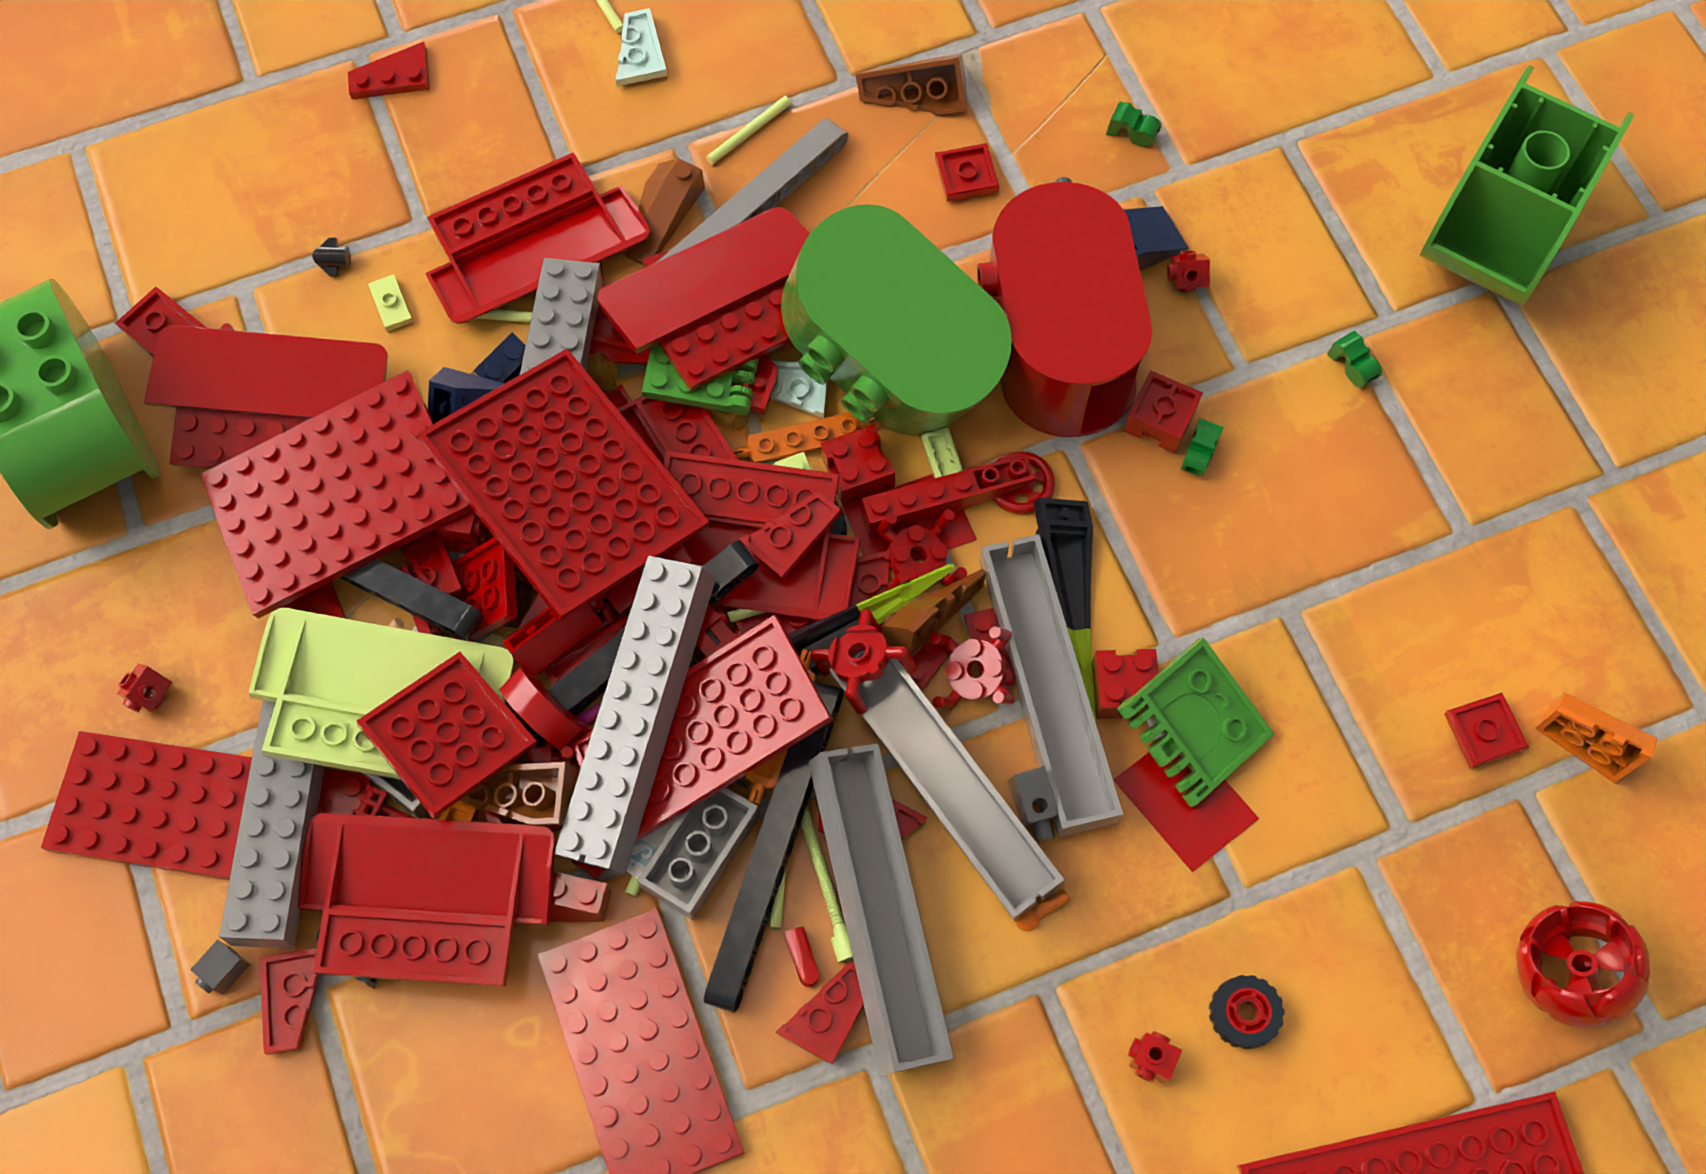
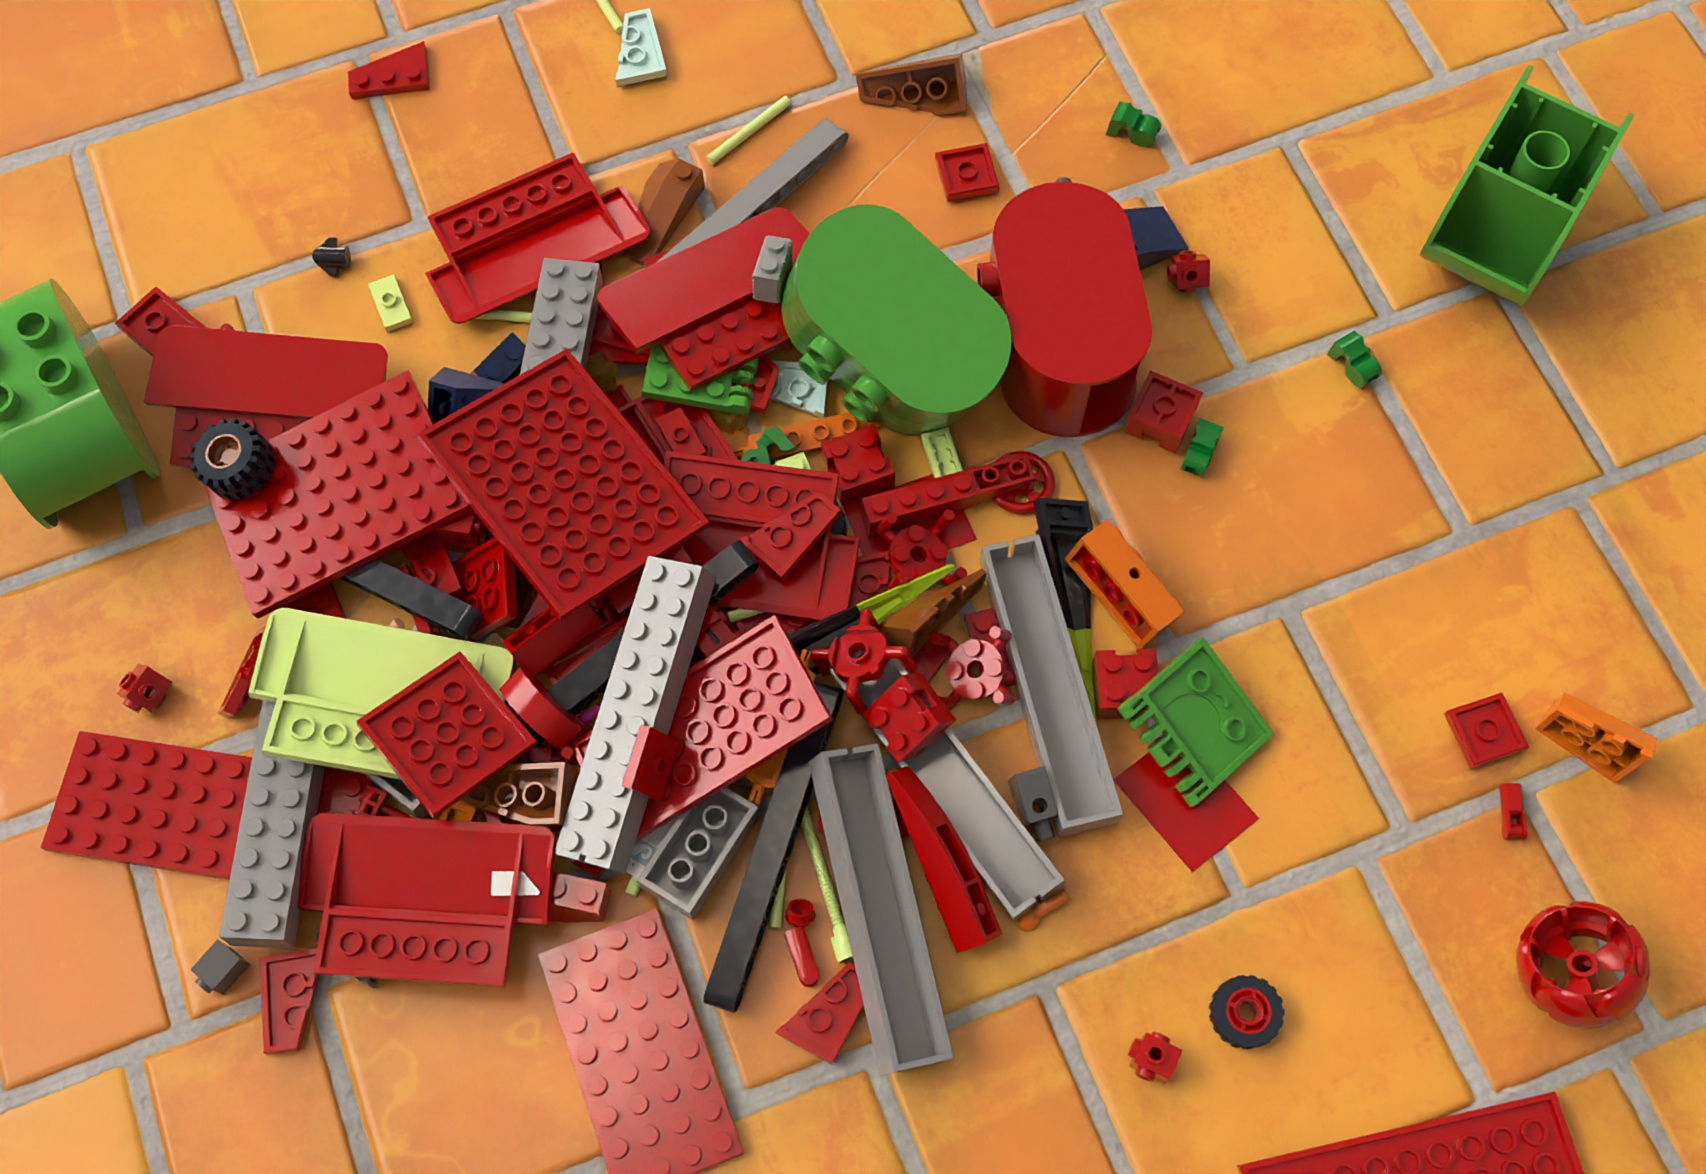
none -> black wheel [190,419,276,500]
none -> red wing [217,626,266,719]
none -> white sticker [491,871,540,896]
none -> red plate [622,725,680,802]
none -> red plate [655,407,707,456]
none -> green leg [741,425,797,465]
none -> light grey brick [752,235,792,304]
none -> red plate [785,899,816,927]
none -> red piece [862,672,956,763]
none -> red slope [885,766,1003,953]
none -> orange brick [1065,519,1185,649]
none -> red bar [1499,783,1528,840]

